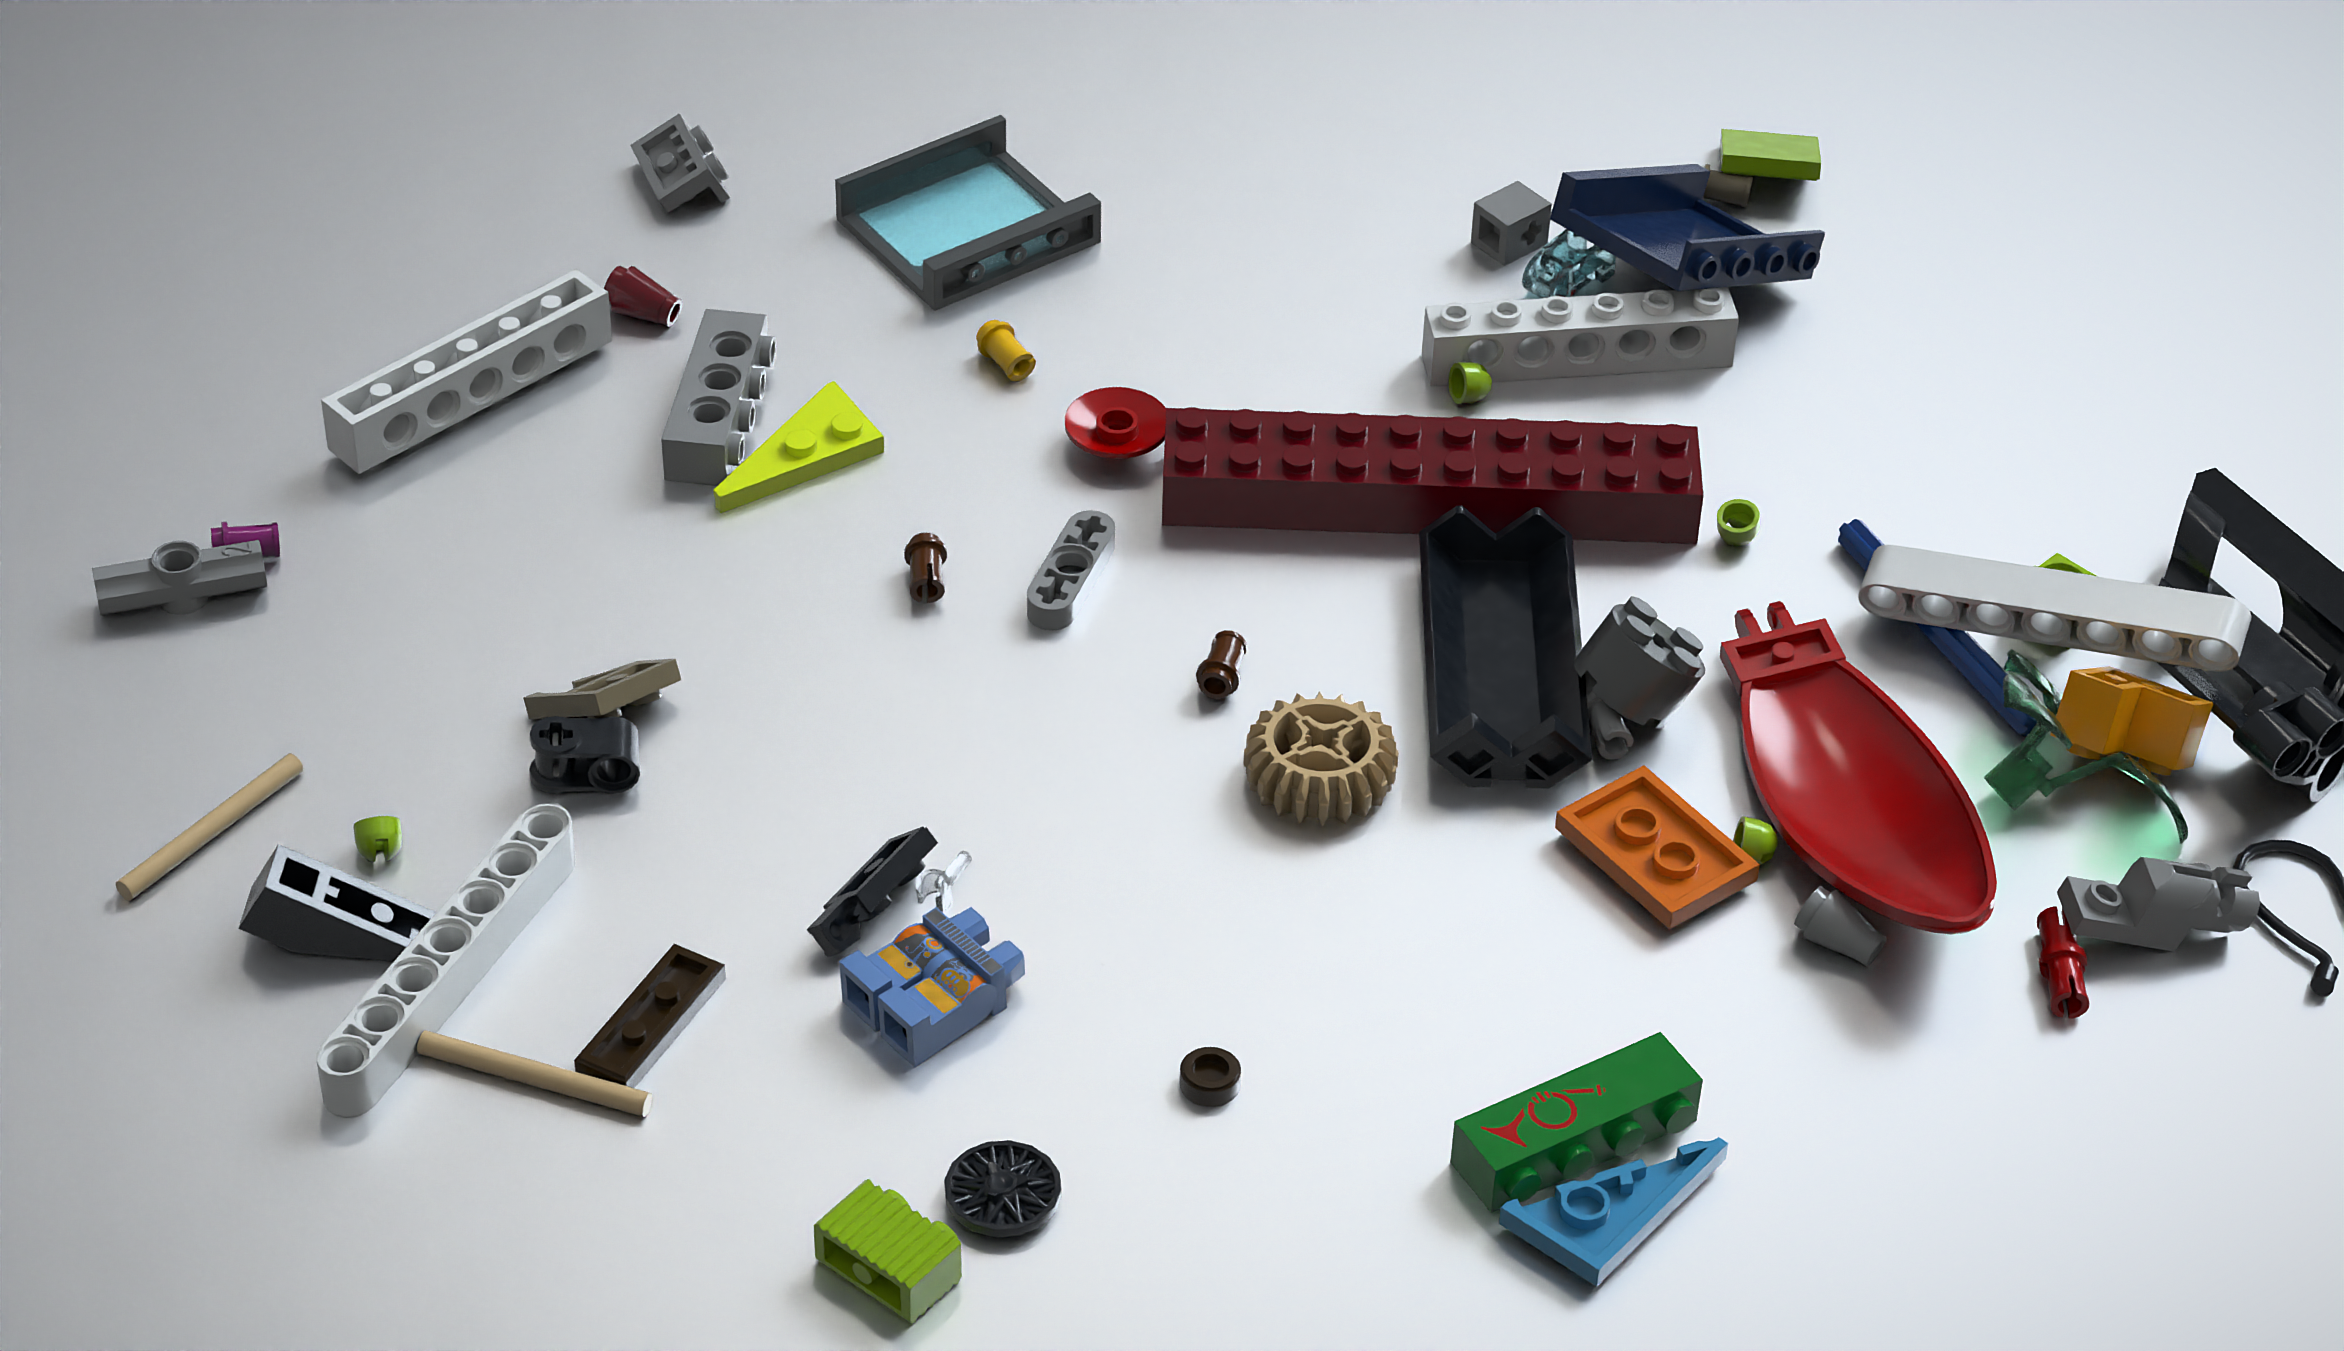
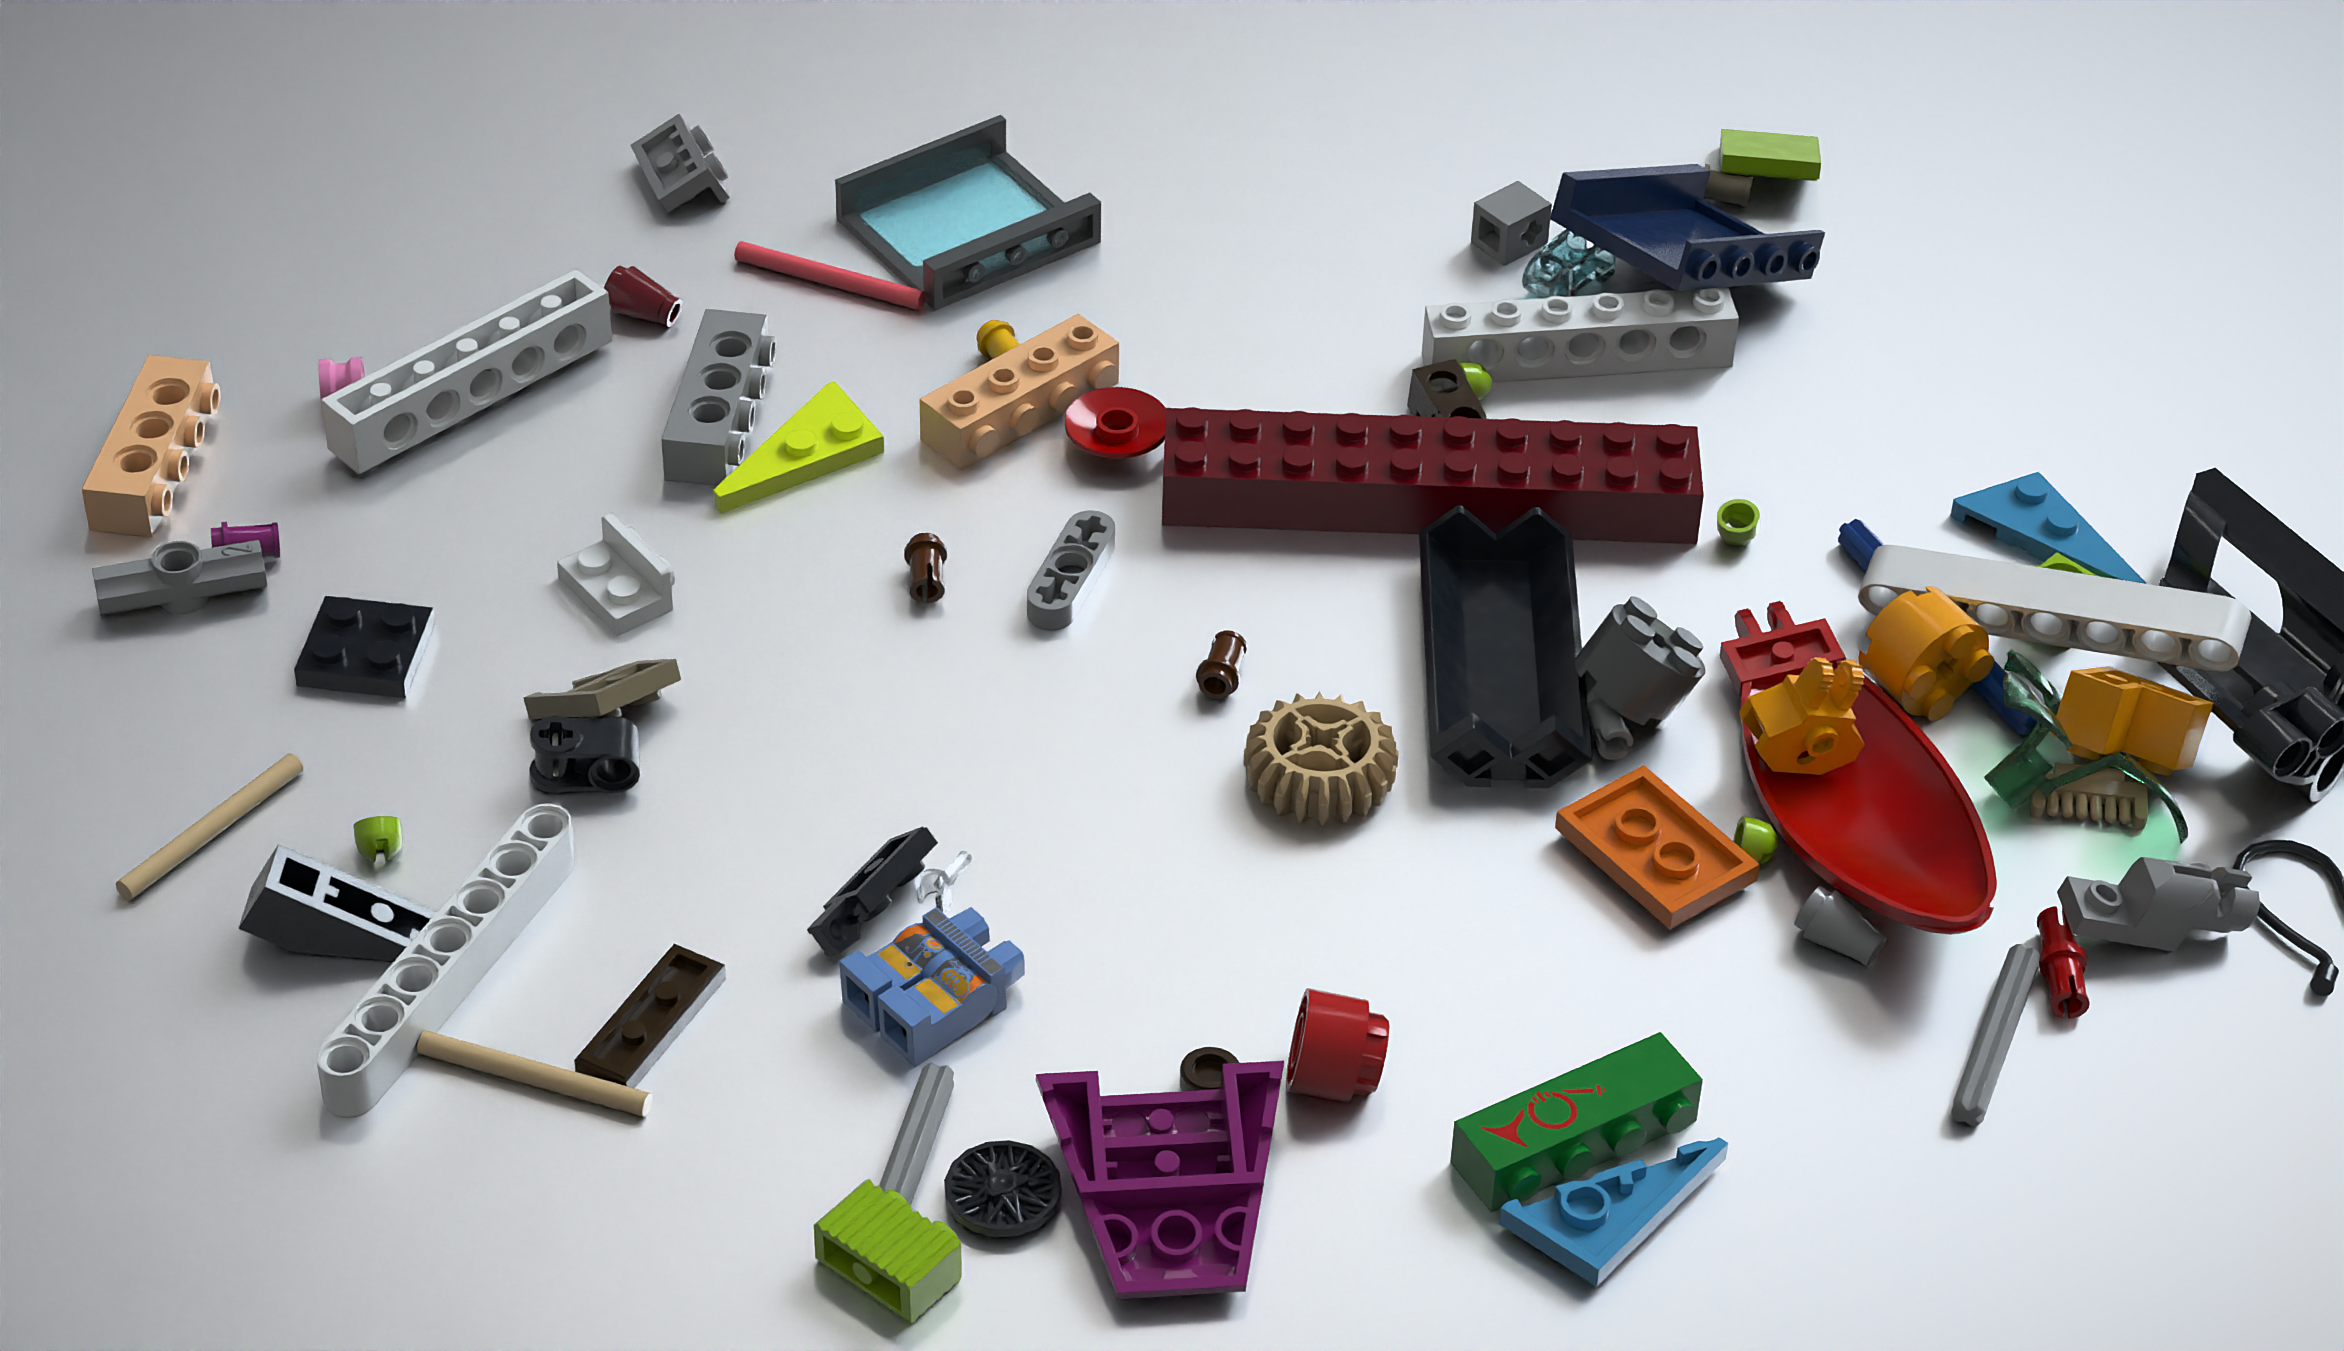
none -> light nougat brick [81,355,220,537]
none -> black plate [294,596,435,698]
none -> bright pink wheel [318,357,365,405]
none -> white bracket [557,513,675,636]
none -> coral bar [734,241,926,311]
none -> light grey axle [879,1063,954,1207]
none -> light nougat brick [919,314,1119,470]
none -> magenta wedge [1036,1060,1284,1299]
none -> red piece [1286,988,1390,1103]
none -> dark brown leg [1407,359,1487,419]
none -> light orange hinge [1739,657,1865,775]
none -> light orange brick [1858,586,1994,721]
none -> dark azure wing [1950,471,2146,584]
none -> light grey axle [1951,944,2041,1126]
none -> tan piece [2030,762,2148,830]

